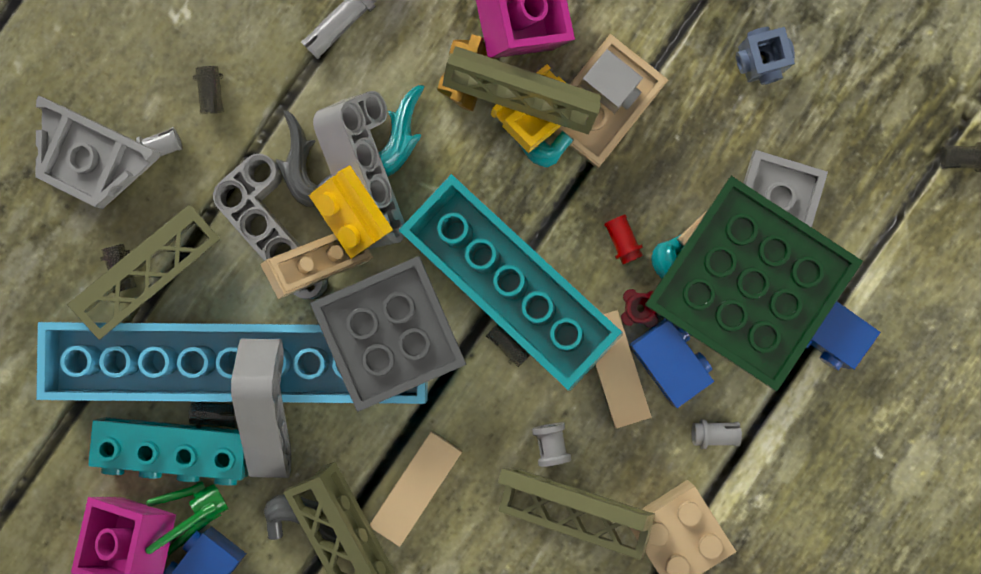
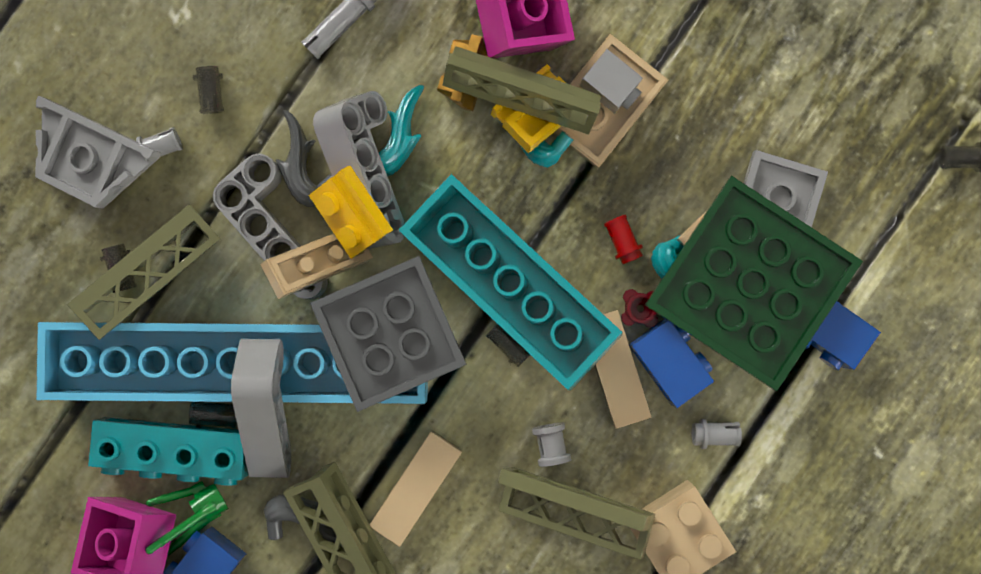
sand blue brick [736,27,795,85] -> none

